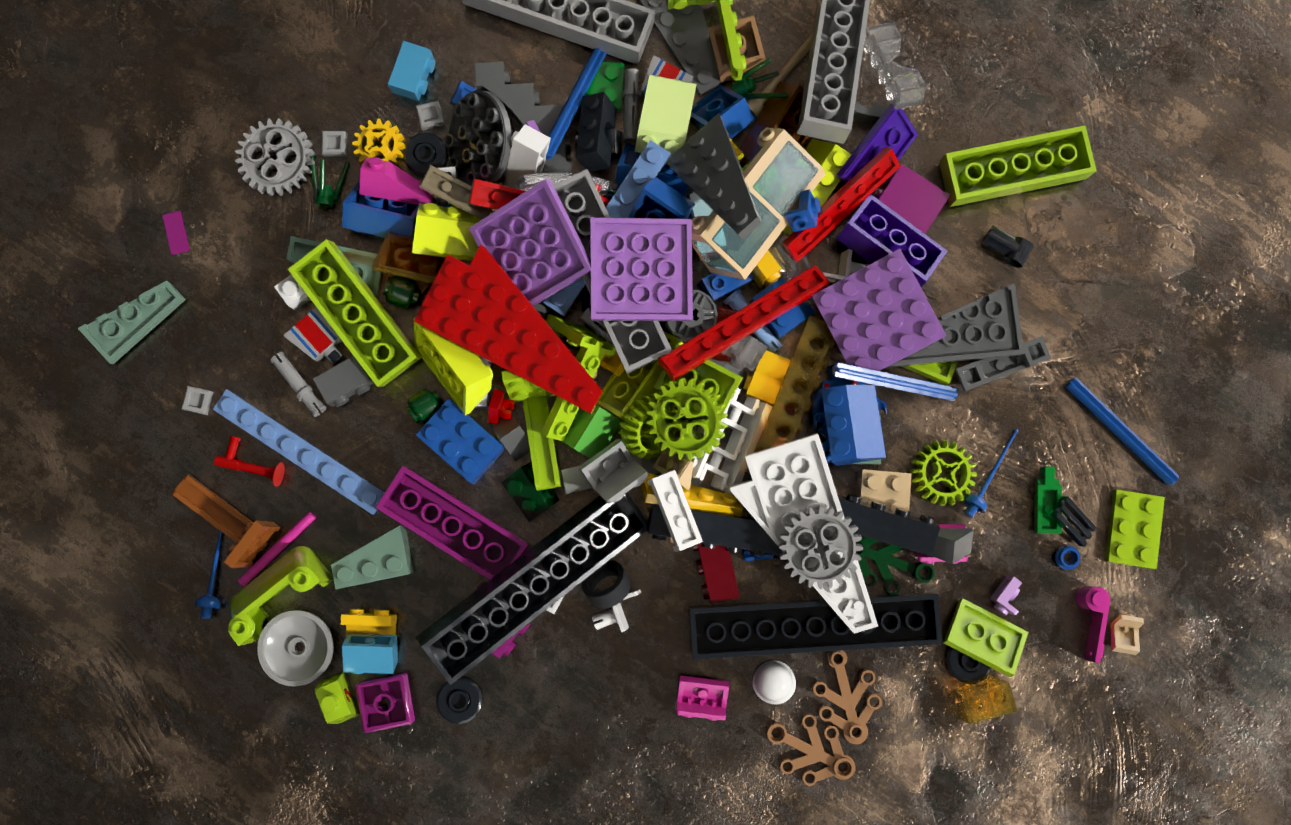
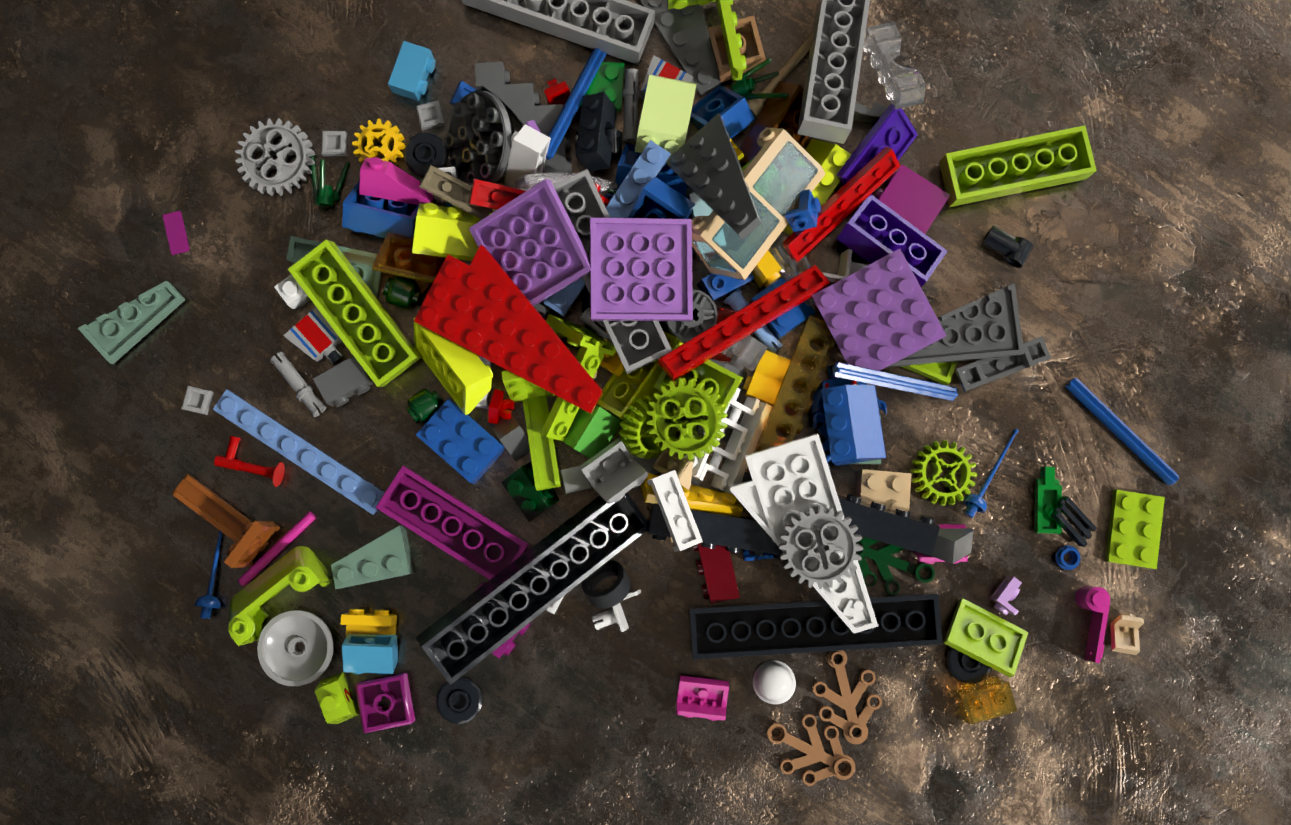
none -> red tile [543,78,570,107]

